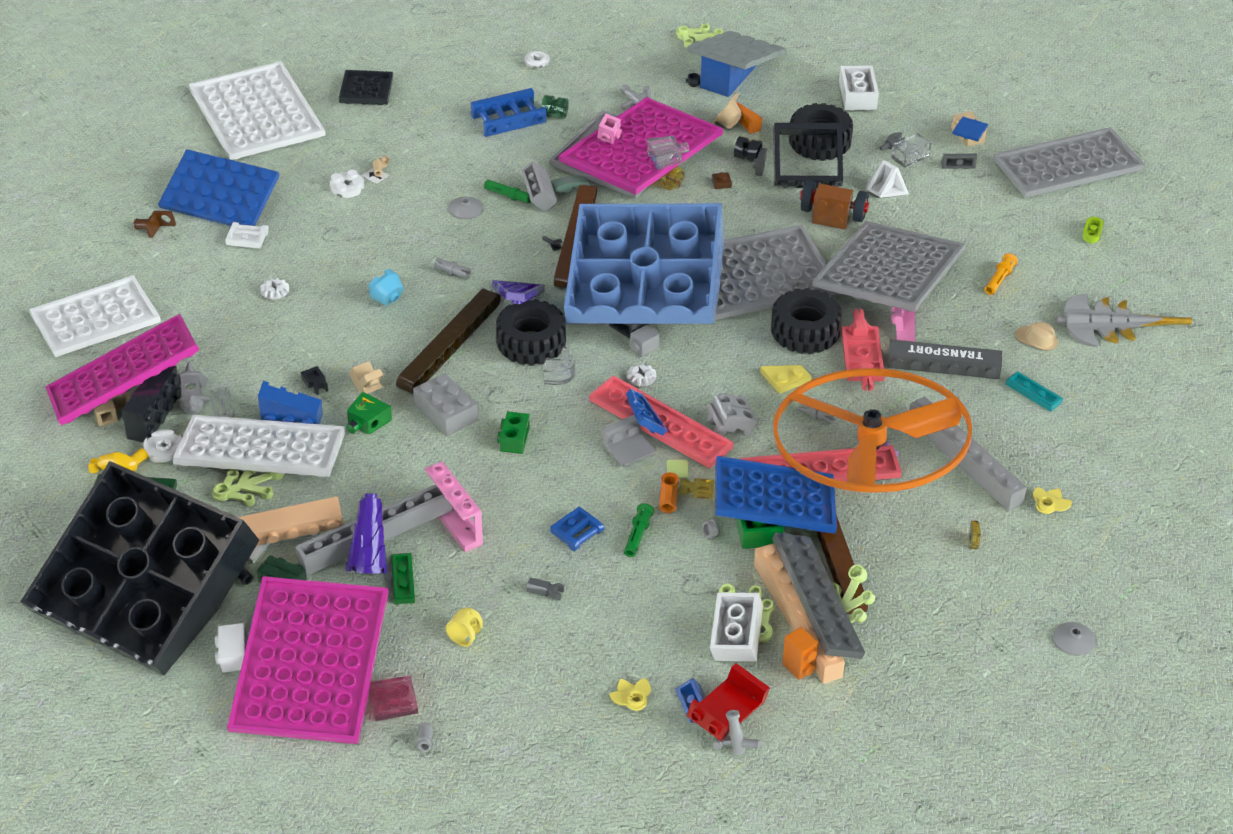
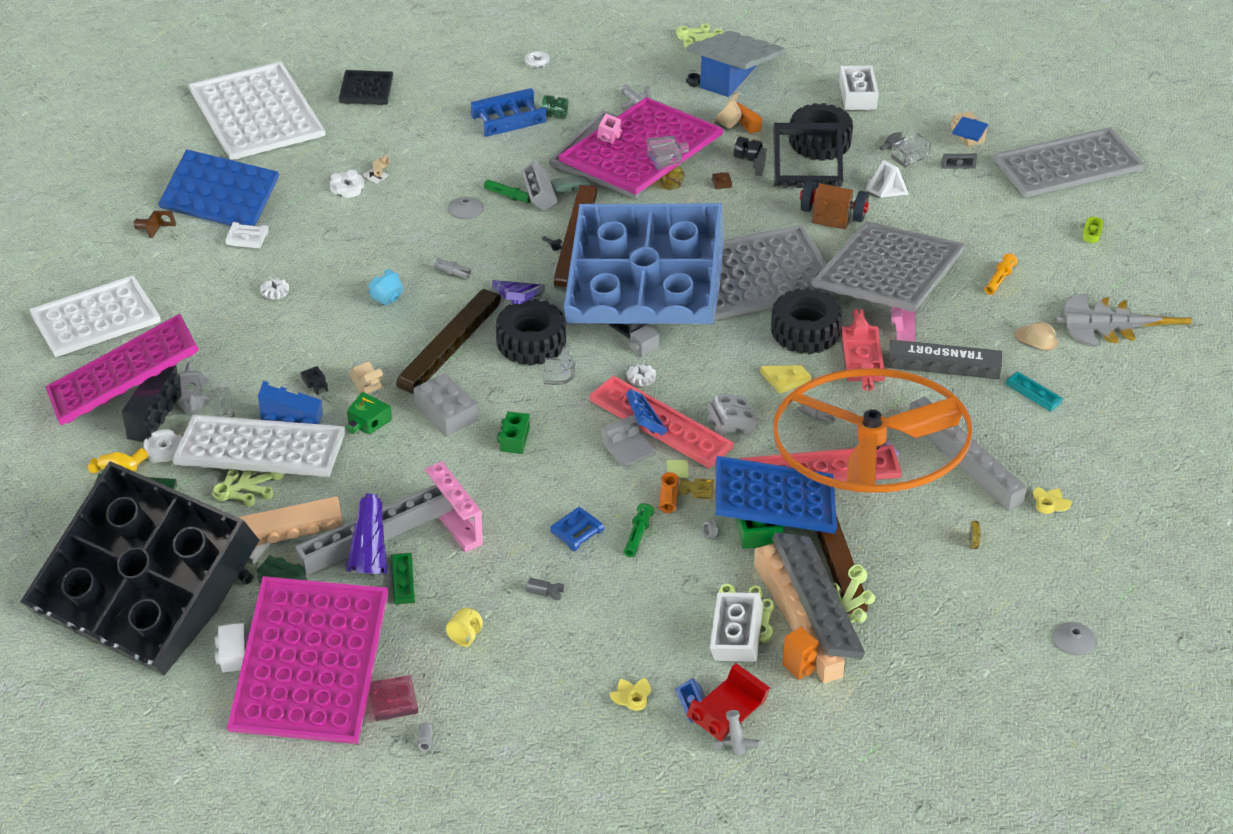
tan brick [93,390,130,427] -> none

